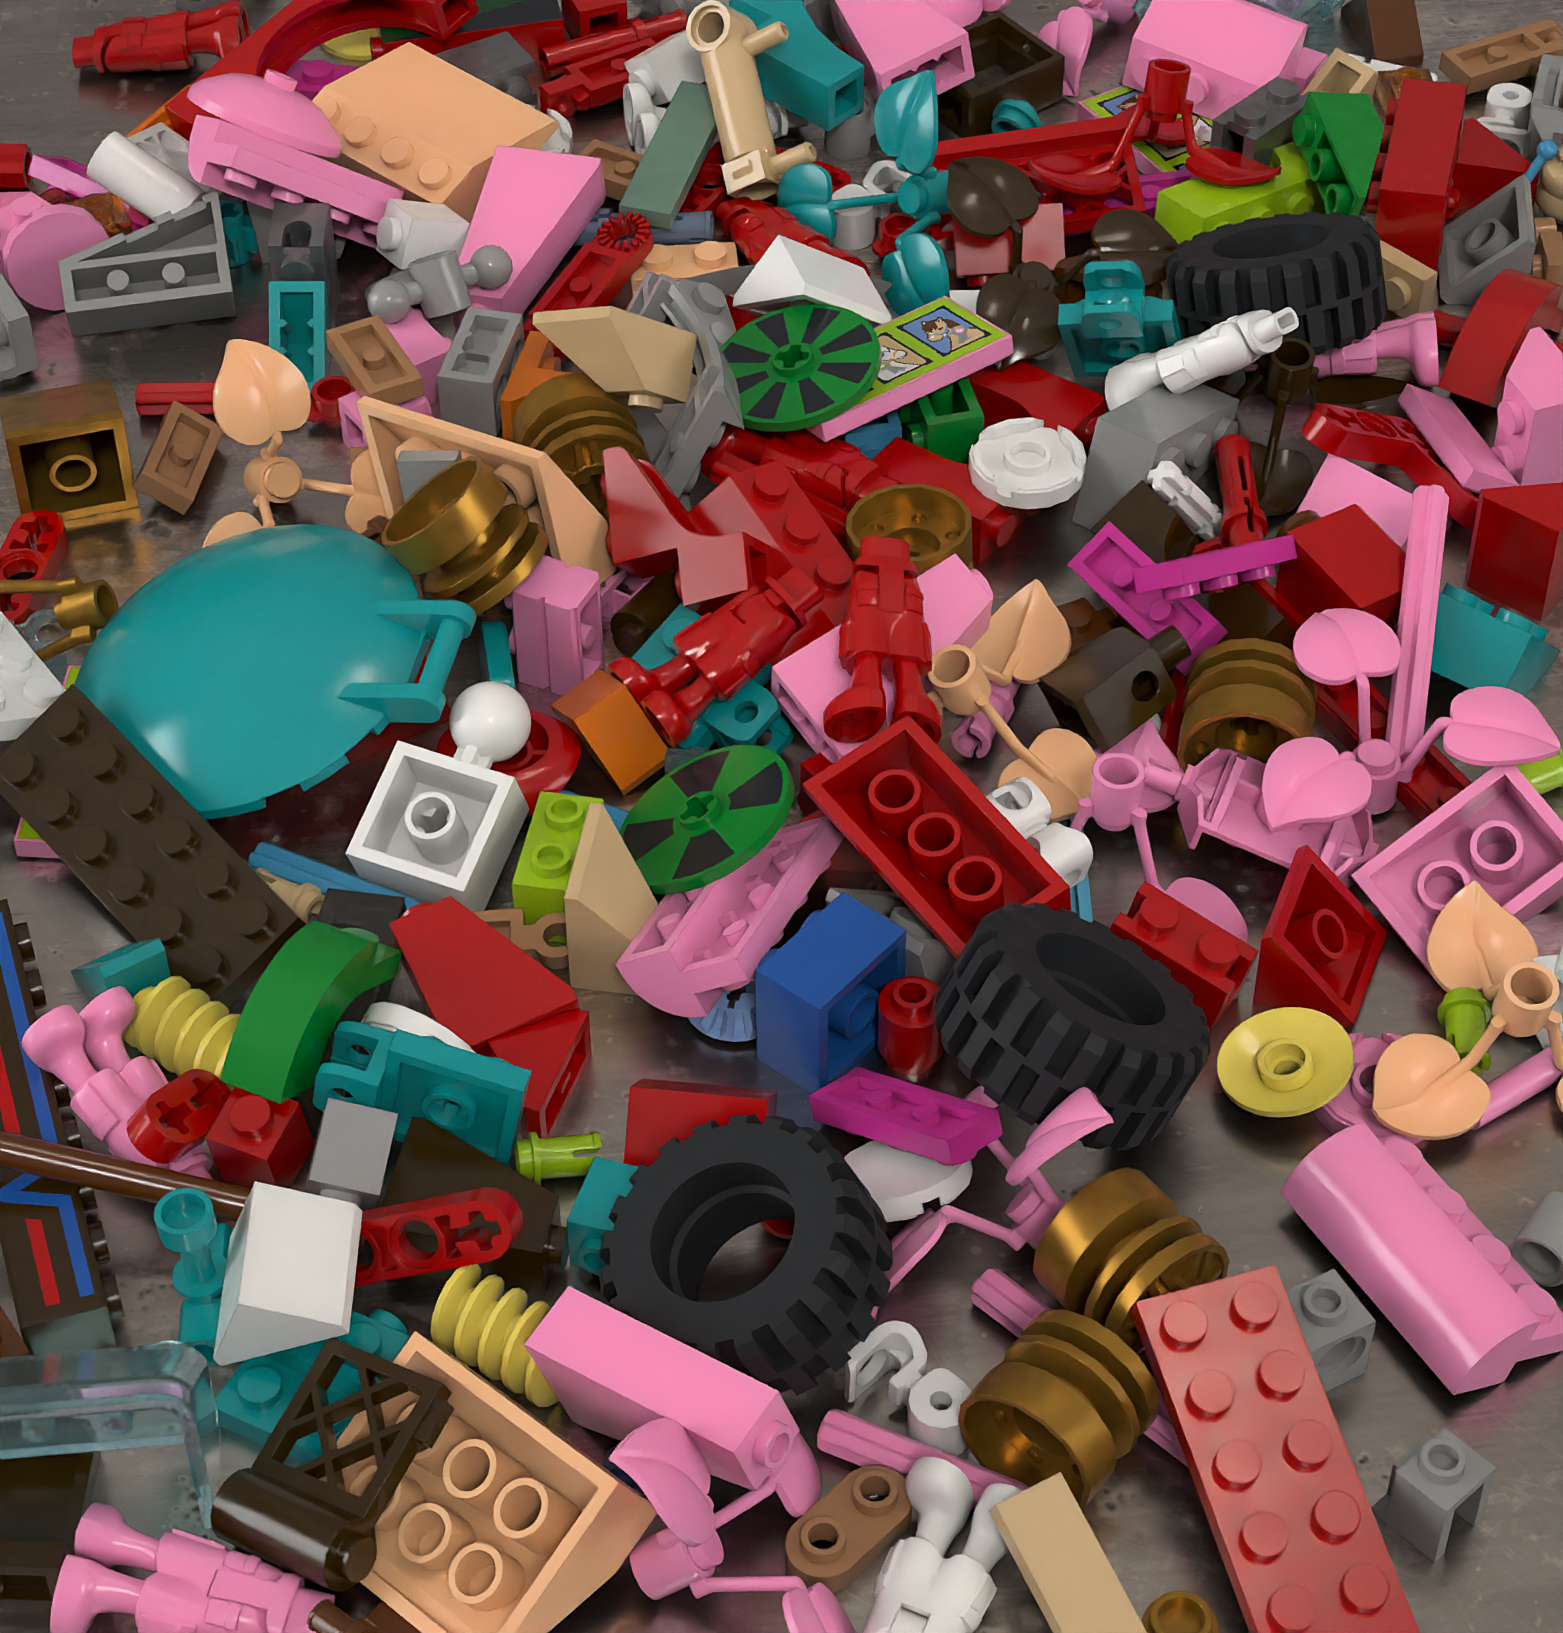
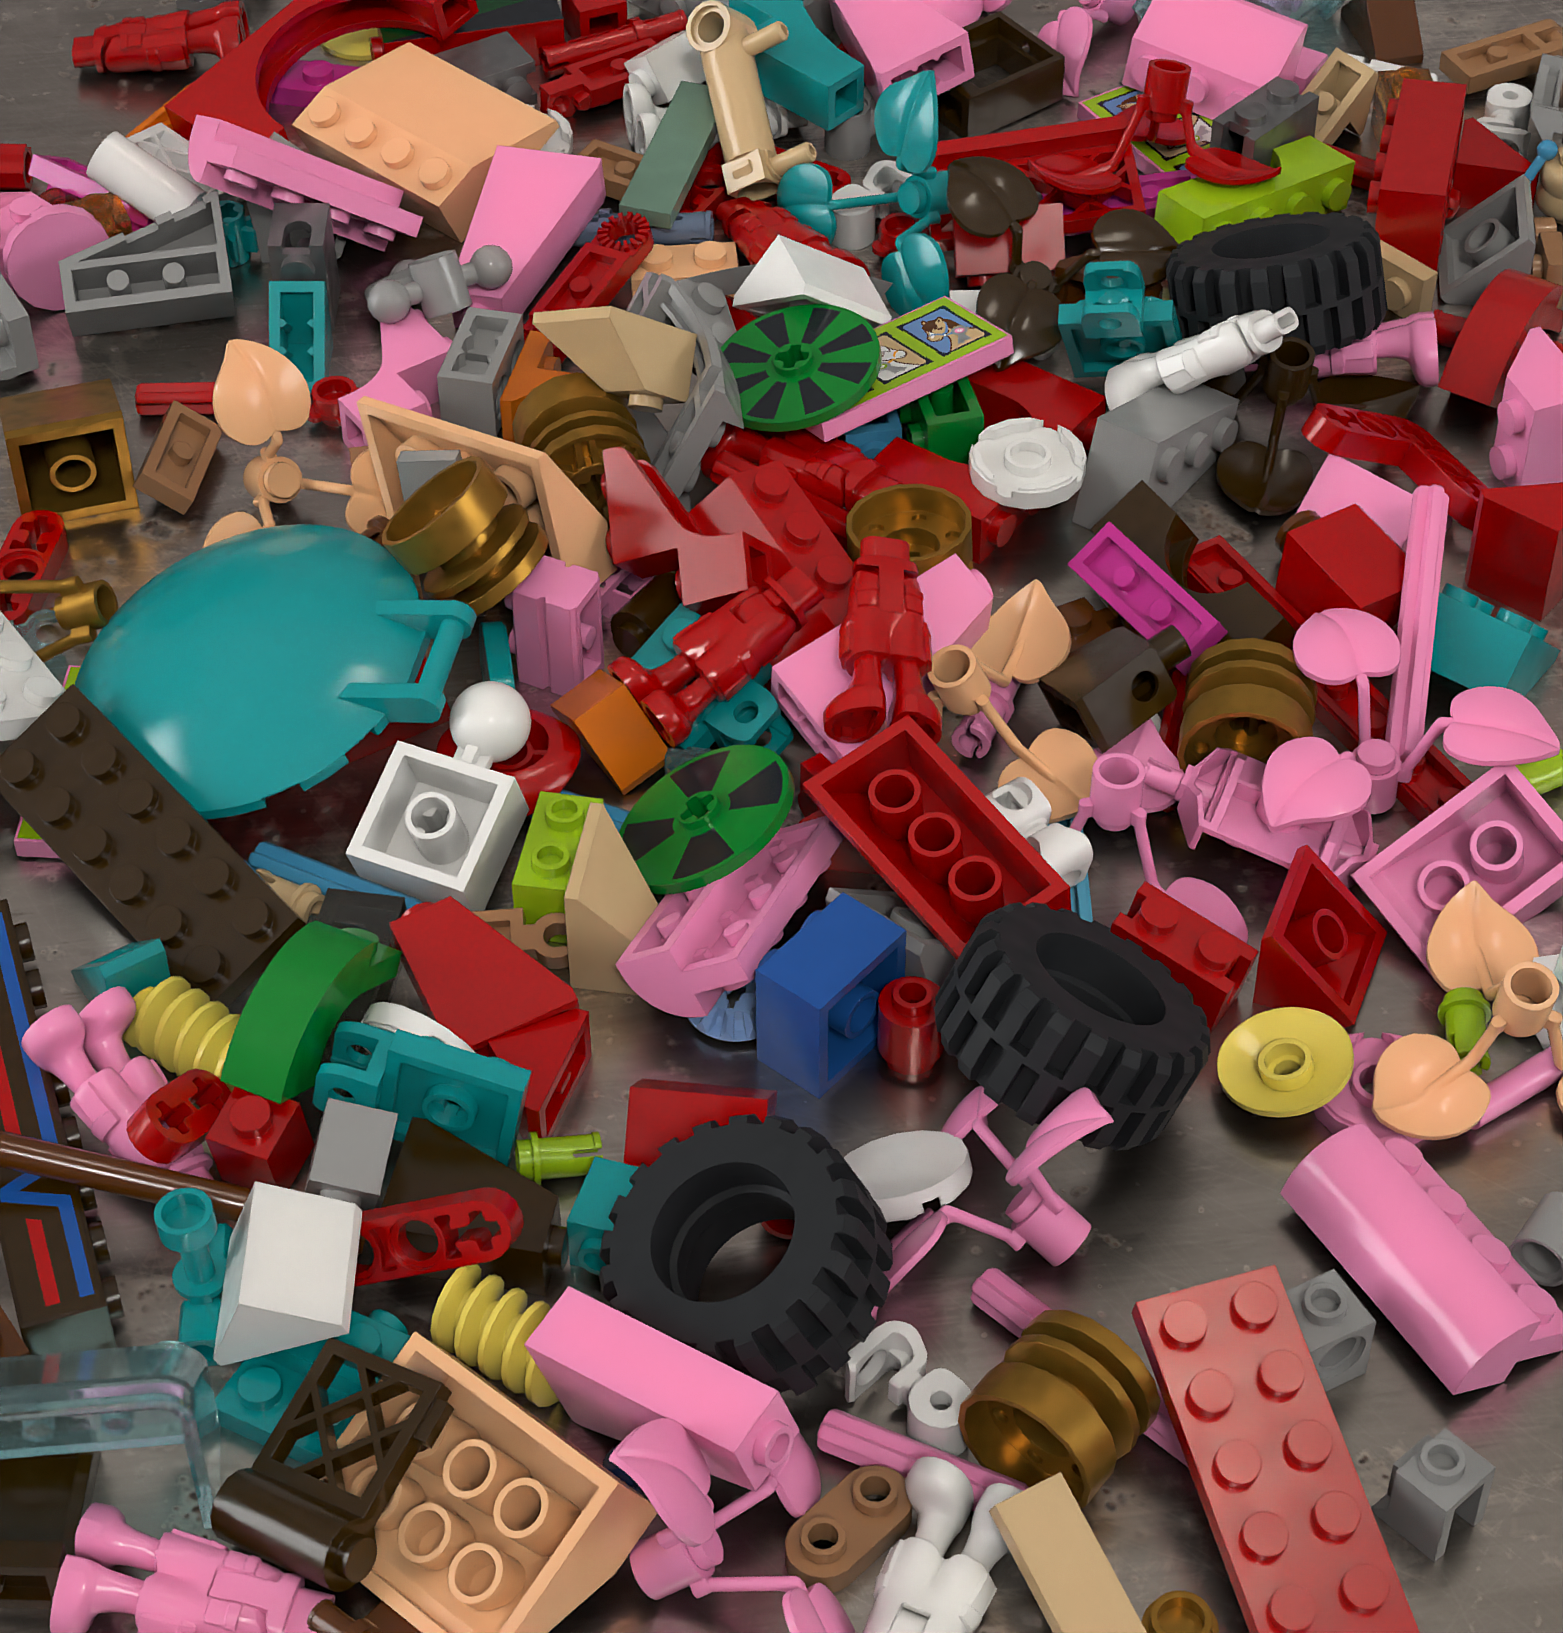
bright pink dish [187,69,343,158] -> none
medium nougat plate [325,314,424,406] -> none
white brick [376,198,470,270] -> none
dark pink plate [808,1067,1003,1166] -> none
teal plate [991,99,1042,133] -> none
pearl gold wheel [1033,1167,1230,1362] -> none
dark pink plate [1132,534,1298,601] -> none
white axle [1147,460,1224,541] -> none
red pin [1213,434,1268,578] -> none
green slope [1292,92,1384,217] -> none
bright pink tile [1397,384,1520,494] -> none

